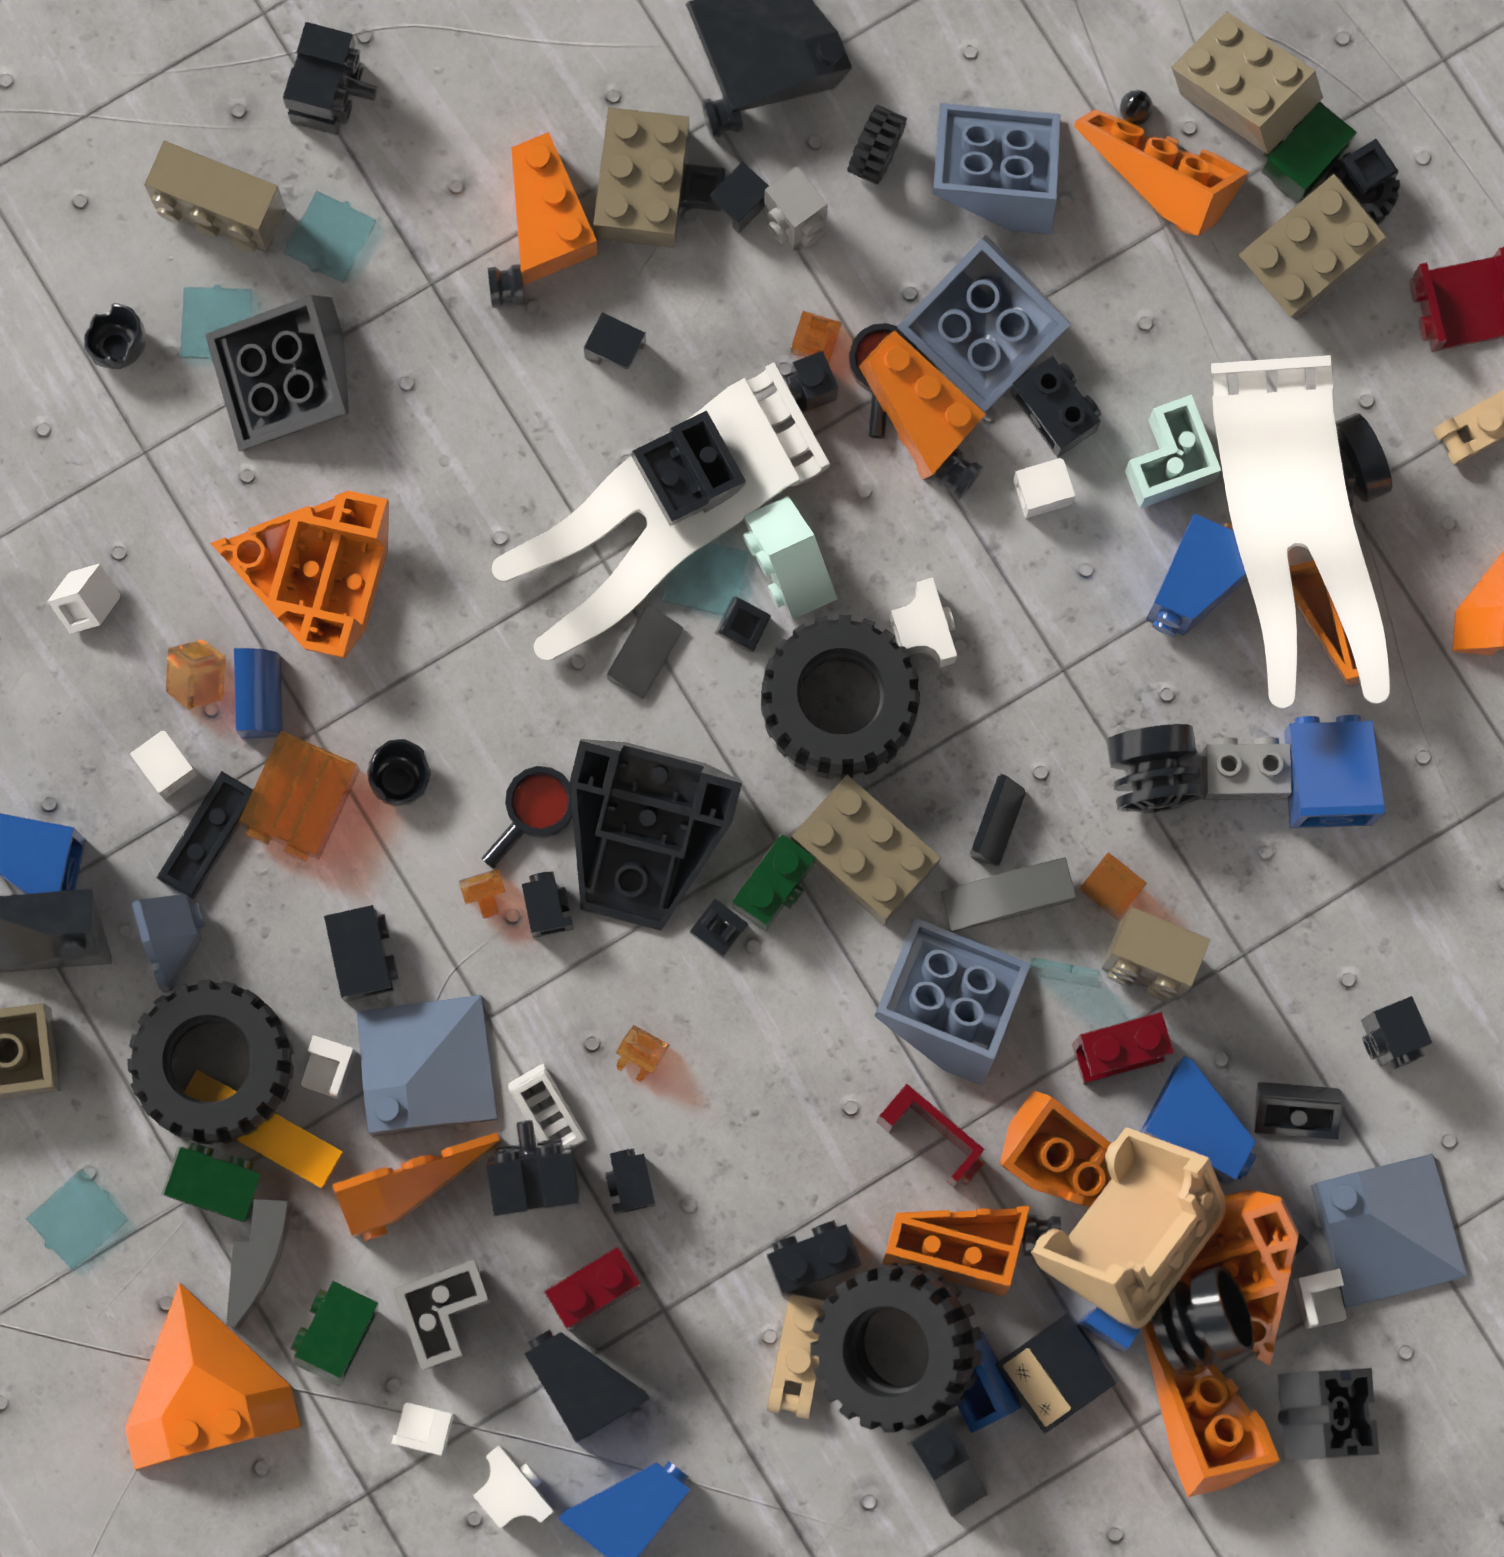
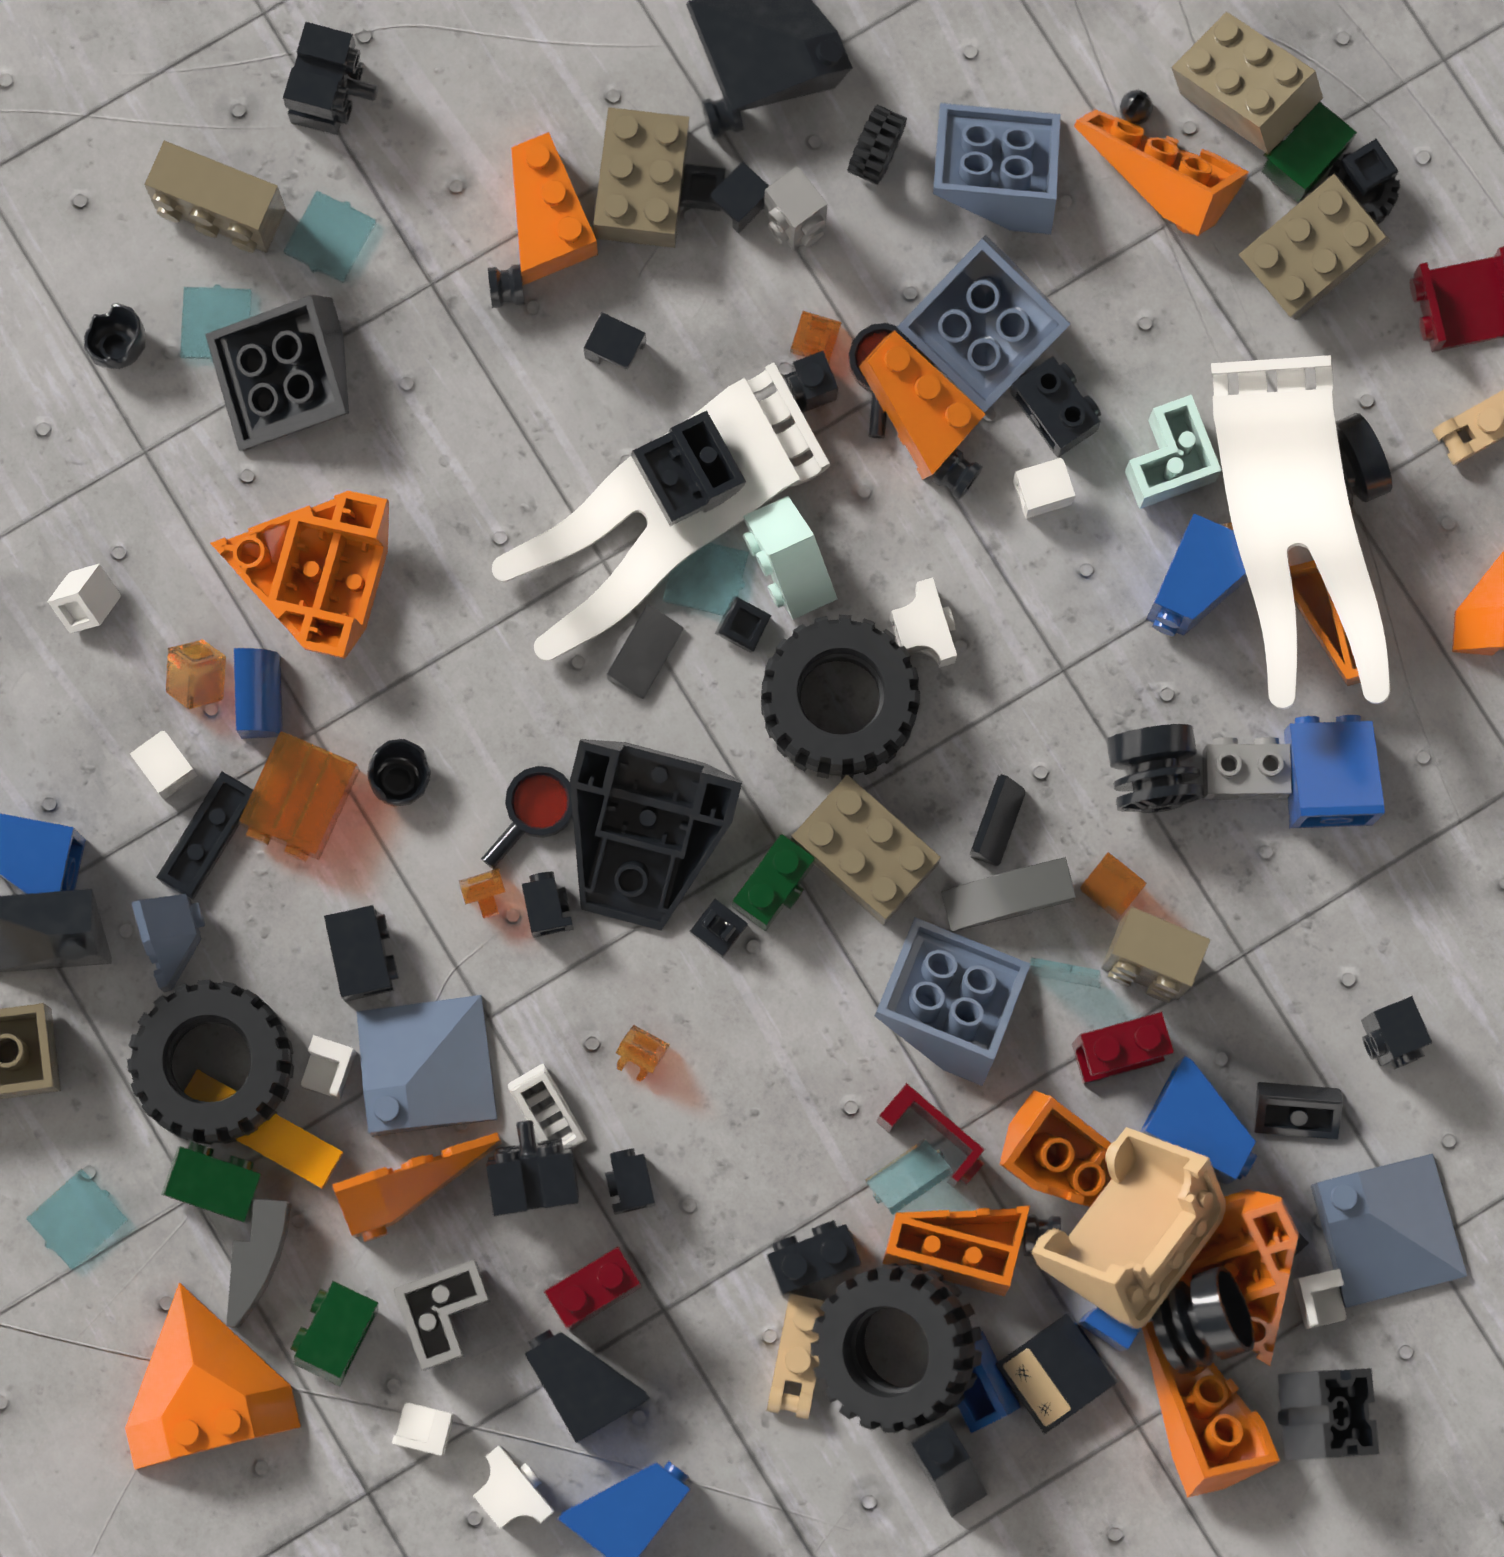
none -> clear light blue piece [865,1138,954,1215]

